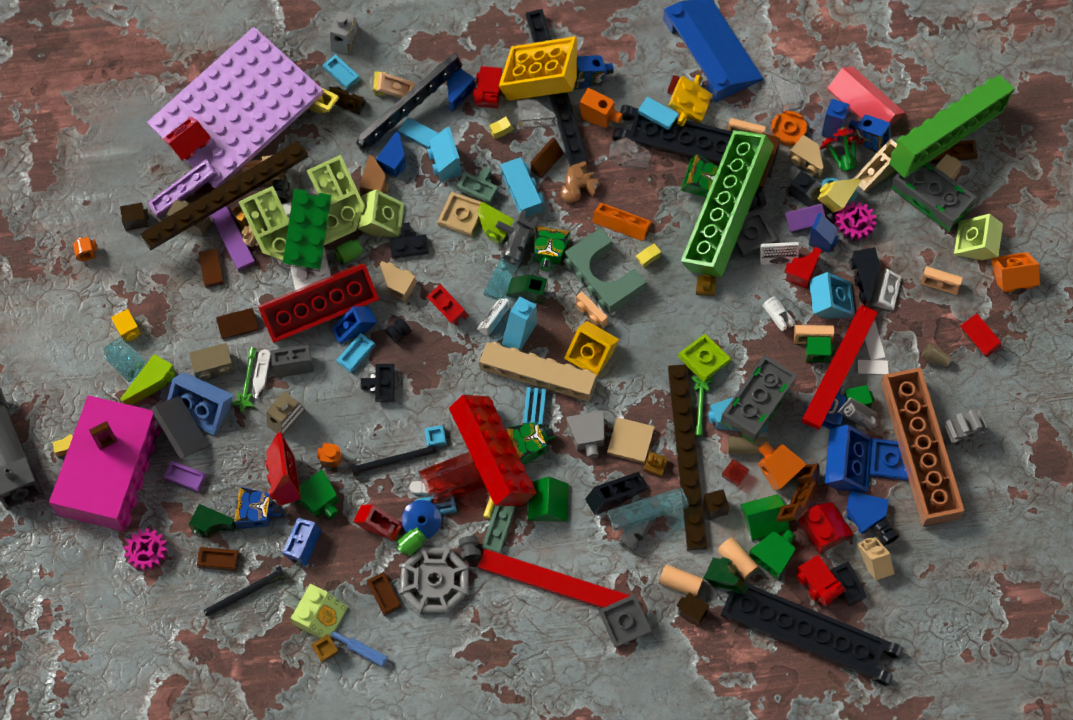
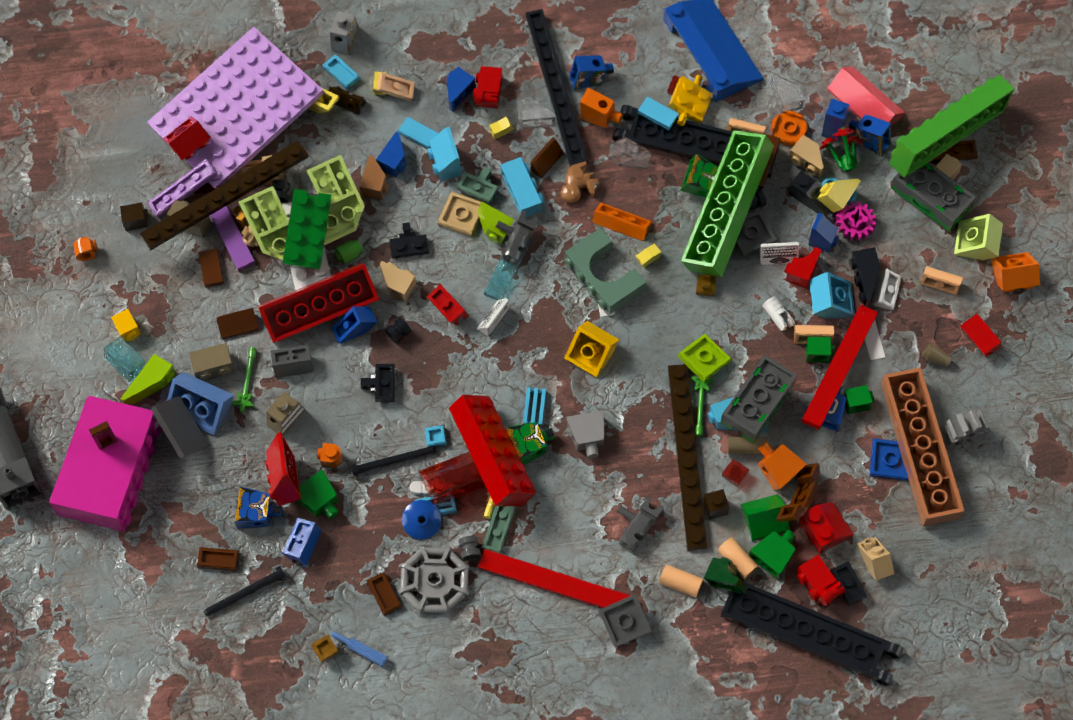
light yellow piece [52,434,73,457] -> none
dark pink gear [124,528,168,572] -> none
medium lavender tile [163,461,207,493] -> none
dark green arch [188,504,236,538] -> none
white piece [253,349,271,399] -> none
yellowish green slope [291,584,348,638] -> none
medium azure tile [336,333,376,374] -> none
red arch [353,504,402,541] -> none
black hinge [356,53,463,150] -> none
yellowish green slope [357,190,404,237] -> none
bright green brick [397,527,427,556] -> none
tan brick [479,342,596,402] -> none
yellow slope [499,36,577,101] -> none
medium azure slope [502,296,537,351] -> none
dark green slope [506,274,548,305] -> none
green slope [528,476,569,522] -> none
green torso [535,226,571,272] -> none
light nougat plate [576,292,608,329] -> none
black slope [585,472,648,515] -> none
tan tile [607,417,655,464] -> none
clear light blue tile [607,487,689,531] -> none
pearl gold tile [643,451,668,478] -> none
dark brown brick [677,593,709,627] -> none
medium lavender tile [785,204,825,232] -> none
blue slope [825,425,873,493] -> none
light grey hinge [838,397,878,429] -> none
blue slope [846,491,889,534] -> none
tan slope [853,139,897,192] -> none
white sticker [858,360,889,374] -> none
black wheel [872,518,900,546] -> none

